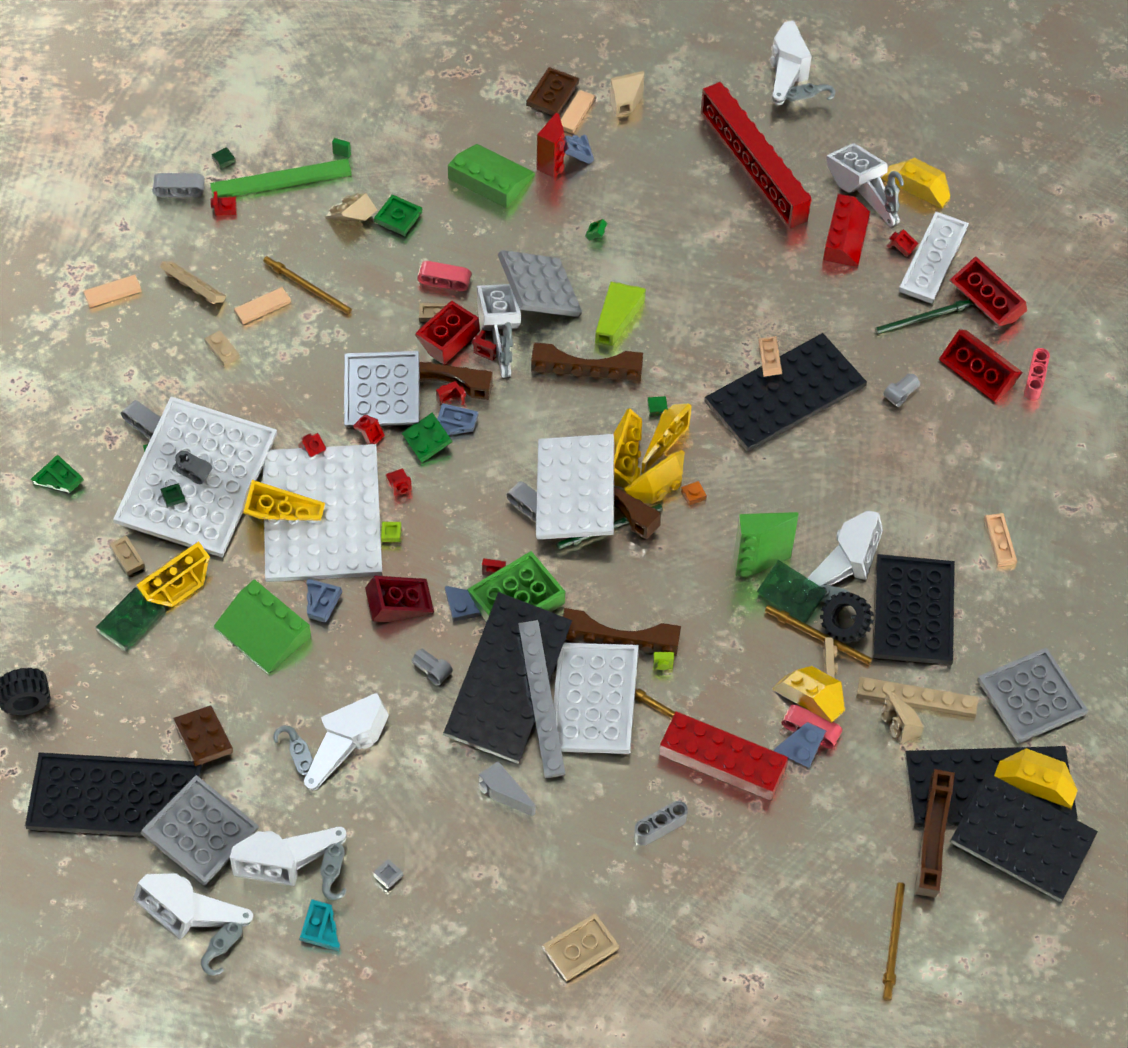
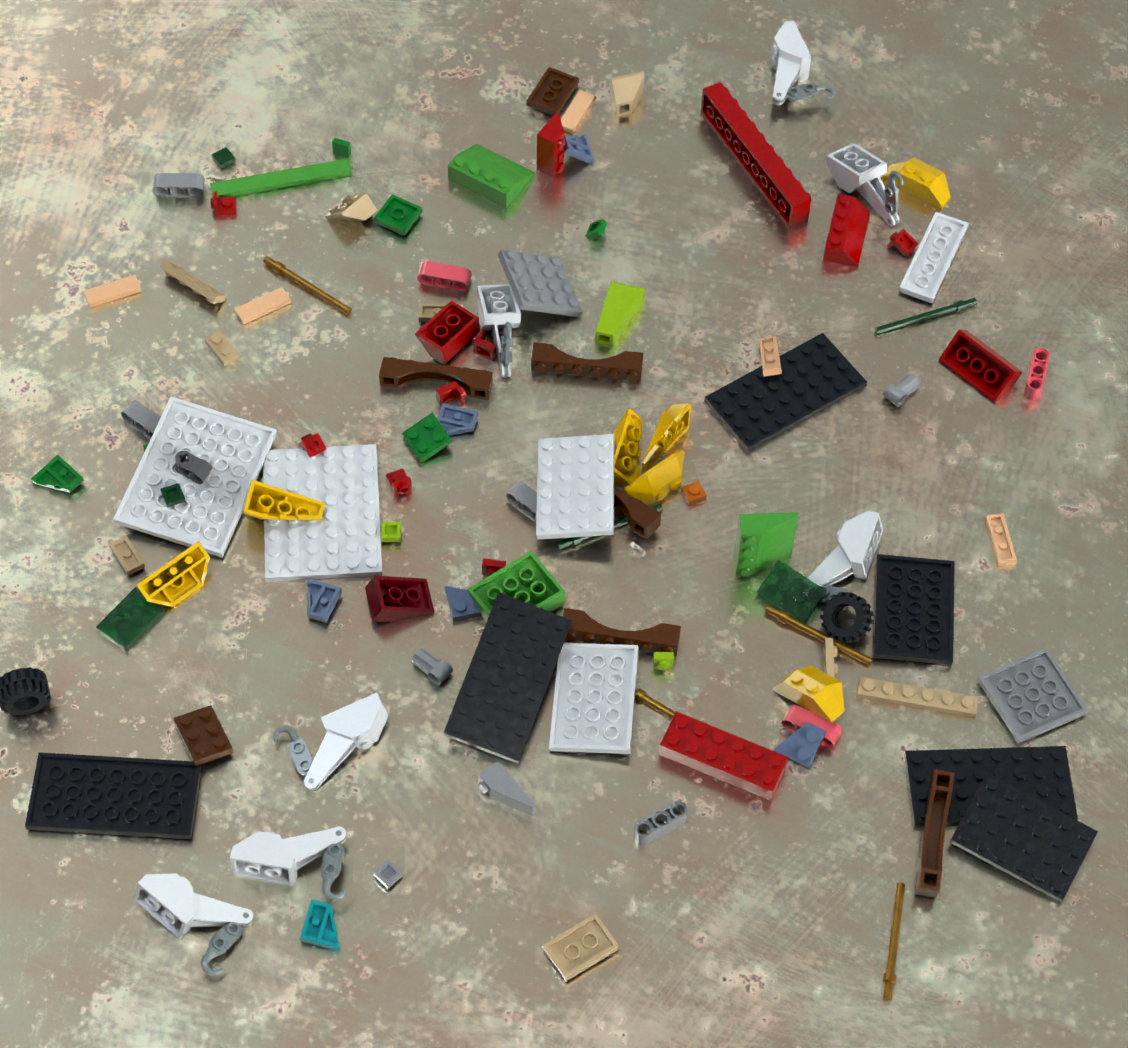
light grey plate [141,775,259,886] -> none
bright green slope [213,579,311,674] -> none
plate [344,351,420,427] -> none
red bracket [353,415,385,445] -> none
light grey plate [519,620,565,778] -> none
green tile [647,396,668,416] -> none
tan slope [881,691,924,744] -> none
red slope [949,256,1027,327] -> none
yellow wedge [994,748,1077,809] -> none

